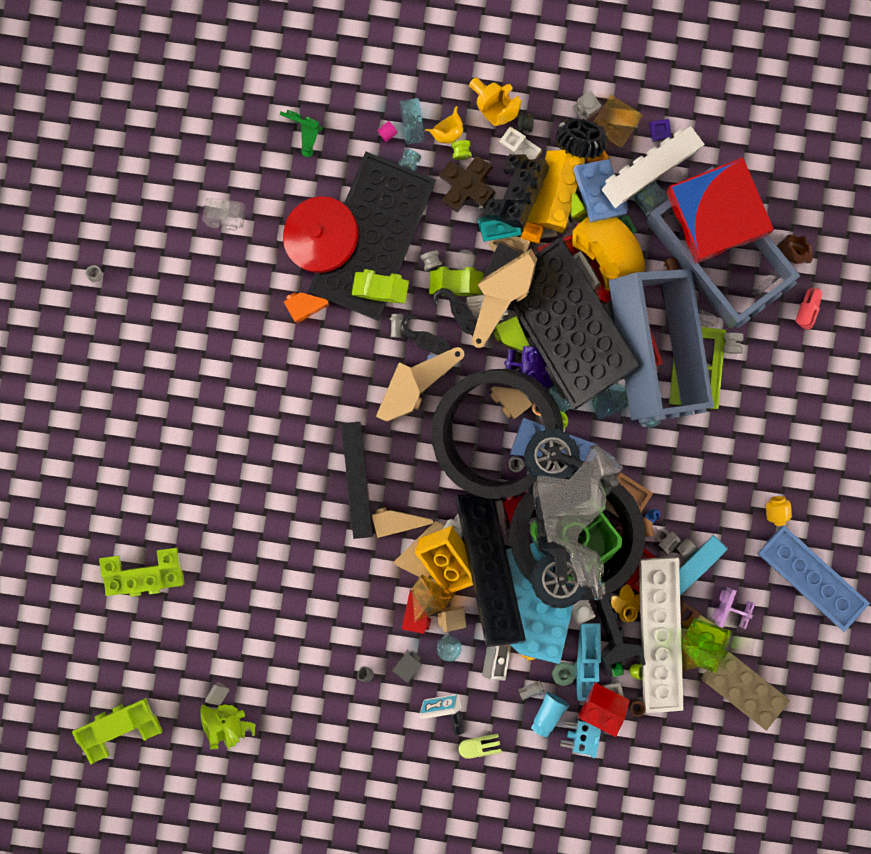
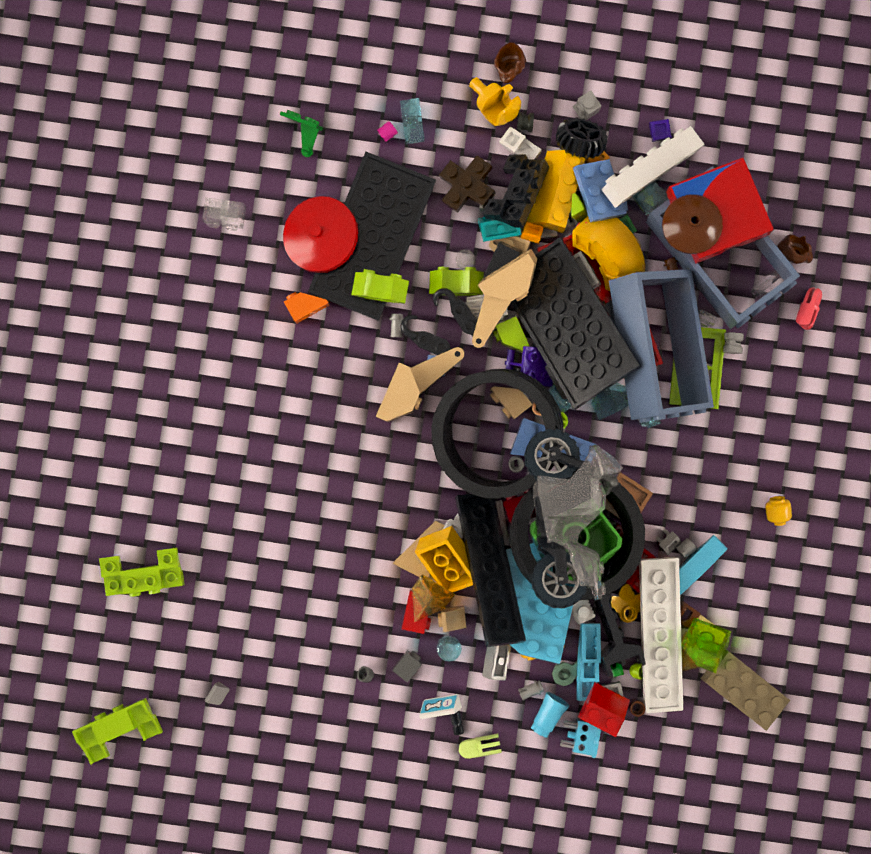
light grey hinge [85,265,102,282] -> none
lime helmet [201,704,256,749] -> none
black brick [341,421,374,539] -> none
tan slope [372,507,434,538] -> none
clear light blue wheel [398,149,421,171] -> none
light grey wheel [420,250,443,271] -> none
yellow hair [425,106,463,144] -> none
lime wheel [451,140,472,160] -> none
clear yellow slope [593,95,643,148] -> none
arm [643,509,660,537] -> none
lavender plate [712,587,755,629] -> none
medium blue plate [757,525,870,632] -> none
none -> reddish brown hair [494,42,526,83]
none -> reddish brown dish [662,195,723,254]

